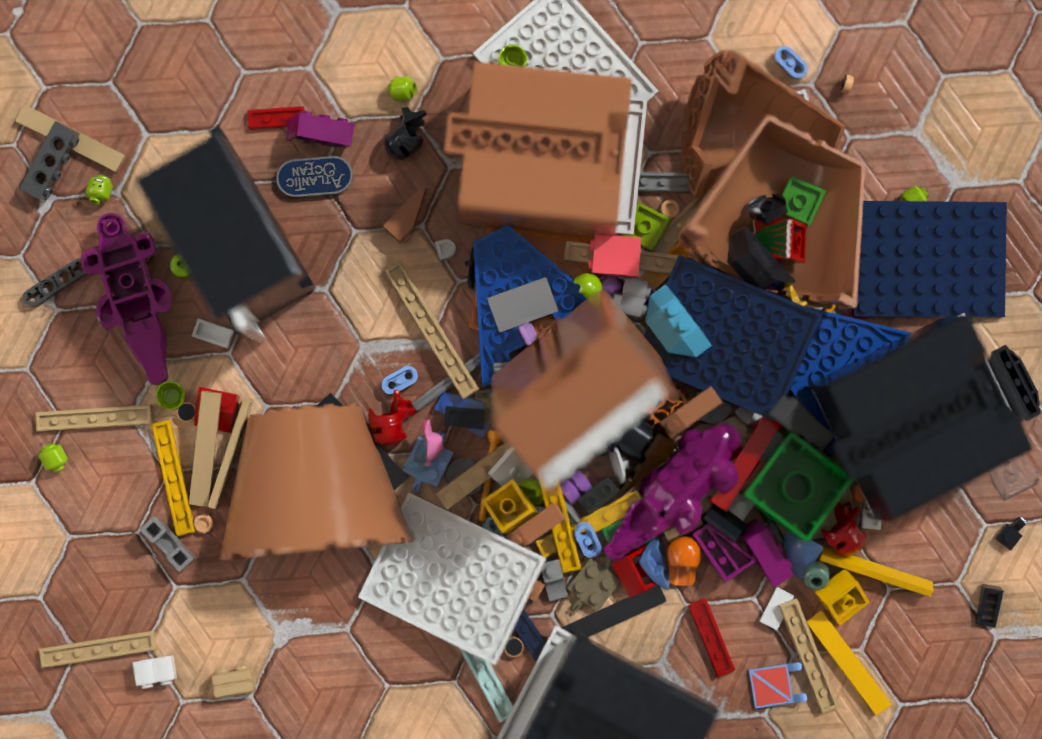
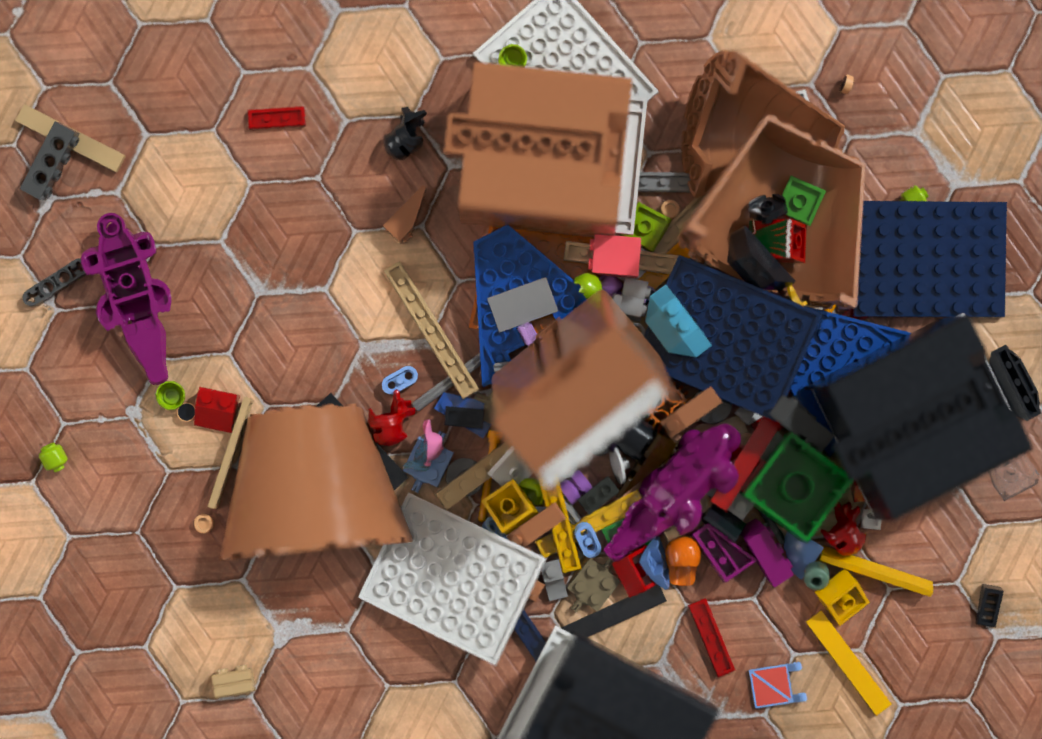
tan tile [35,405,153,432] -> none
tan tile [39,630,158,668] -> none
lime head [85,175,113,205] -> none
white brick [133,655,177,688] -> none
black piece [135,125,316,343] -> none
light grey arch [140,516,197,572] -> none
yellow tile [151,420,196,536] -> none
lime head [170,254,191,279] -> none
tan tile [189,391,222,507] -> none
white tile [192,318,235,349] -> none
tile [276,156,353,198] -> none
magenta wedge [286,111,354,148] -> none
lime head [388,77,417,101] -> none
white tile [435,239,456,261] -> none
light aqua tile [460,648,513,723] -> none
black piece [465,248,475,290] -> none
black tile [504,637,523,657] -> none
white tile [759,587,794,630] -> none
light blue plate [774,46,808,80] -> none
tan tile [778,598,839,714] -> none
black plate [994,516,1027,551] -> none

